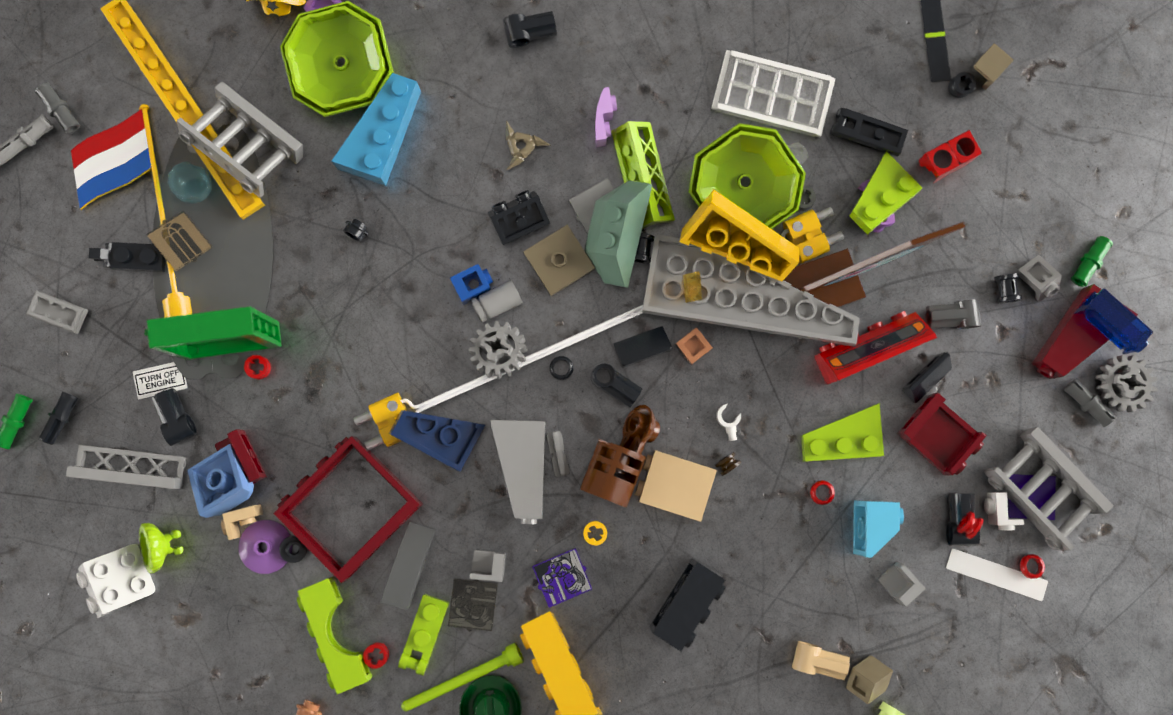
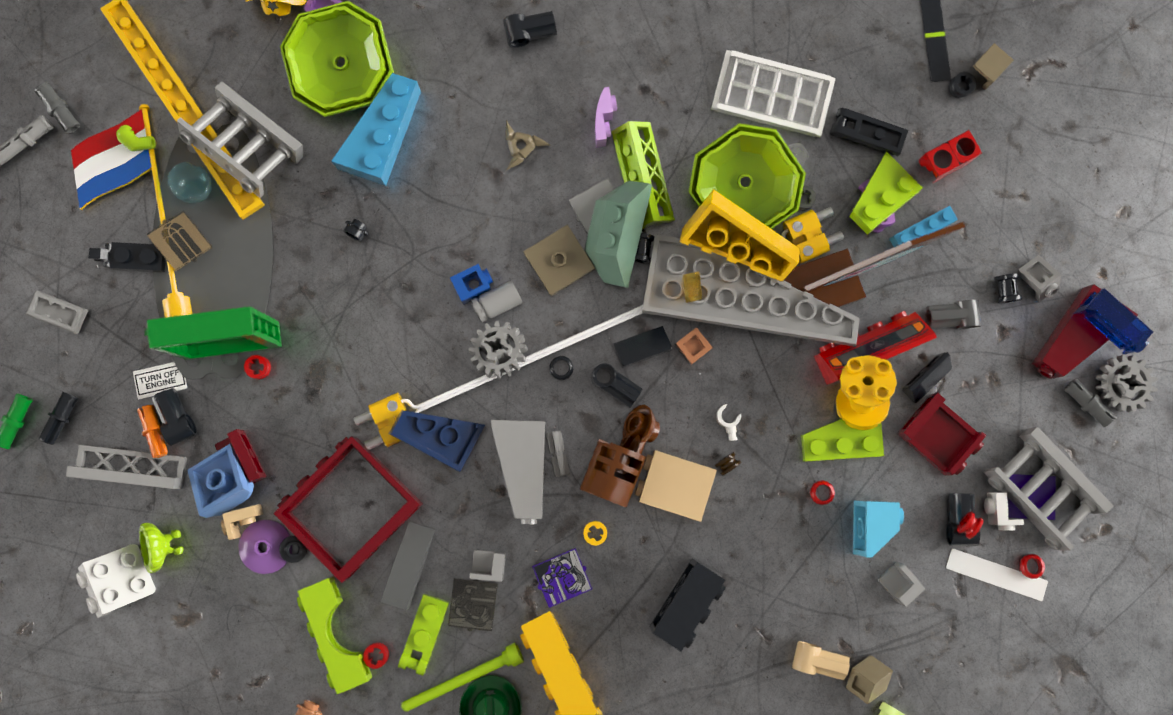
black bracket [487,190,550,245] -> none
green pin [1071,236,1113,287] -> none
none -> lime arm [116,125,156,151]
none -> orange axle [137,405,168,458]
none -> yellow piece [835,355,897,430]
none -> dark azure piece [889,206,958,247]

